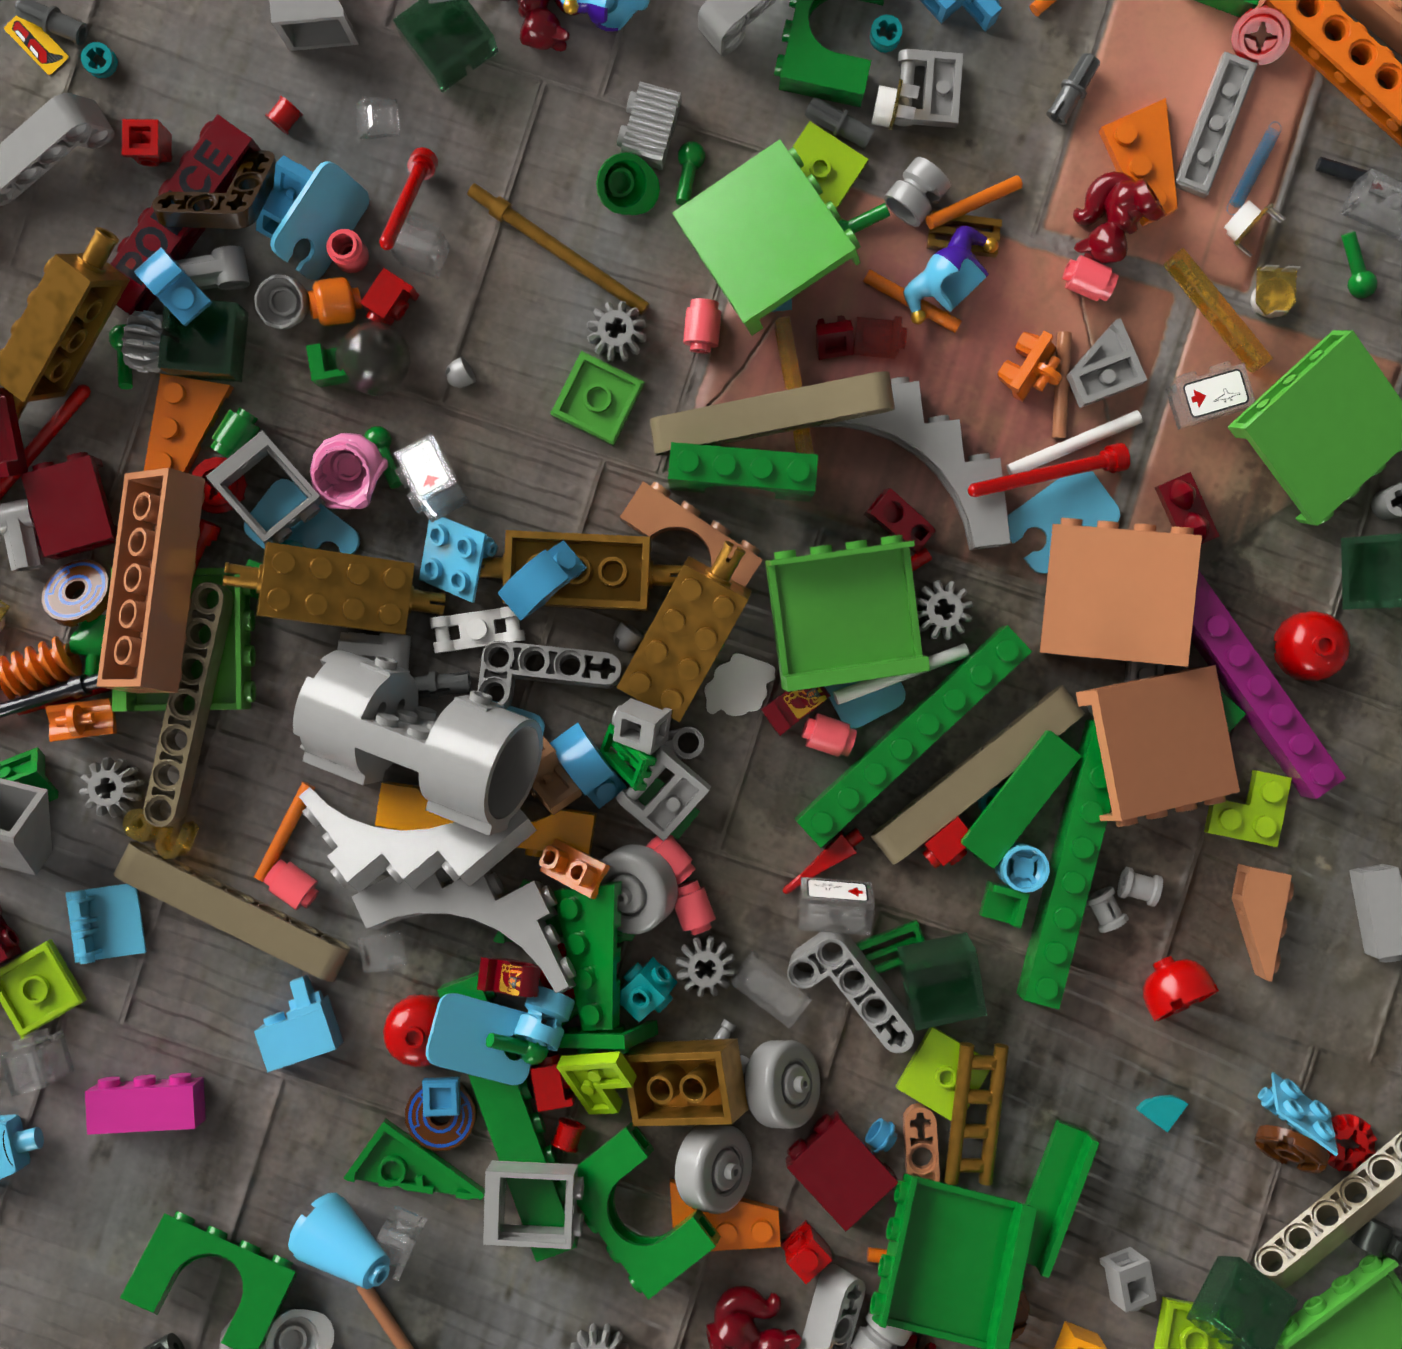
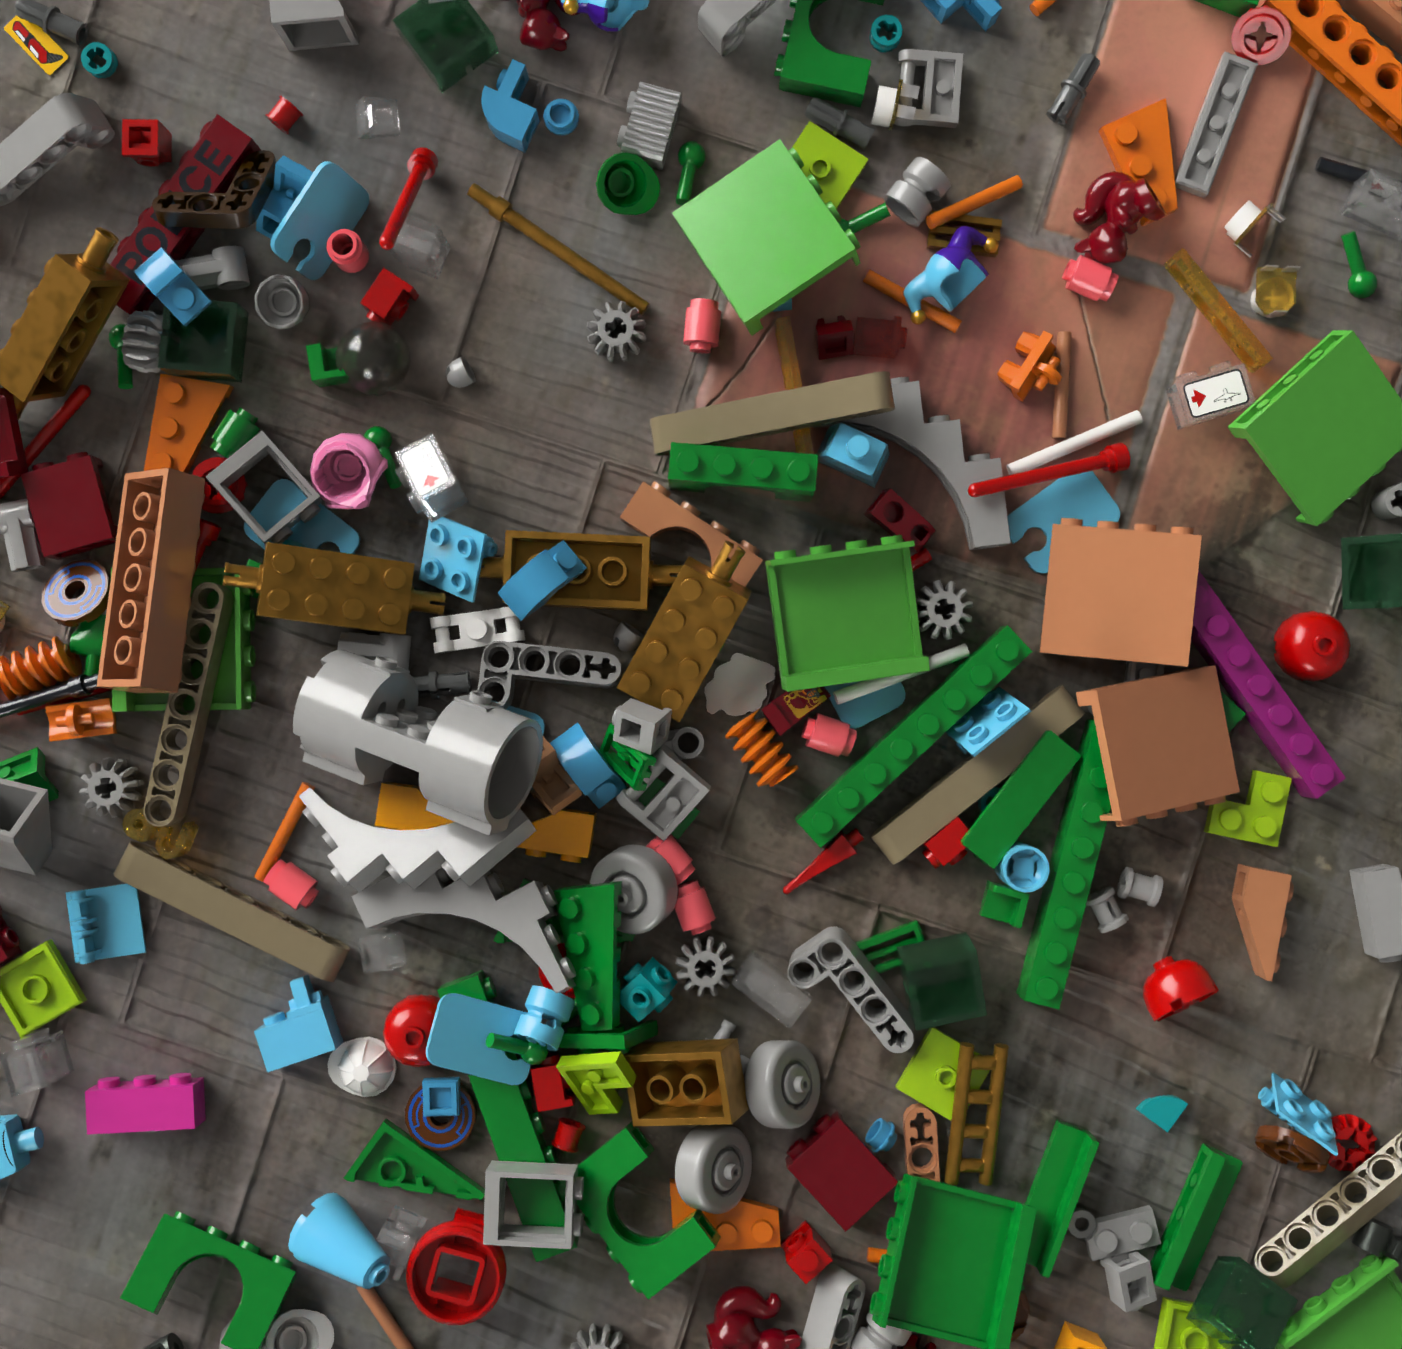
orange head [307,277,362,327] -> none
dark red leg [477,957,542,997] -> none
orange hips [539,839,611,899] -> none
bright green tile [550,351,645,447] -> none
clear brick [798,877,875,936] -> none
light grey wing [1066,318,1147,408] -> none
dark red tile [1155,472,1219,544] -> none
dark azure piece [1227,121,1281,215] -> none
none -> white piece [327,1036,397,1097]
none -> red piece [406,1208,507,1325]
none -> dark azure brick [481,59,540,153]
none -> dark azure plate [543,99,579,135]
none -> orange piece [725,708,799,787]
none -> medium azure torso [817,423,890,488]
none -> medium azure hinge [946,687,1031,757]
none -> light grey hinge [1068,1205,1161,1261]
none -> green panel [1150,1143,1243,1291]

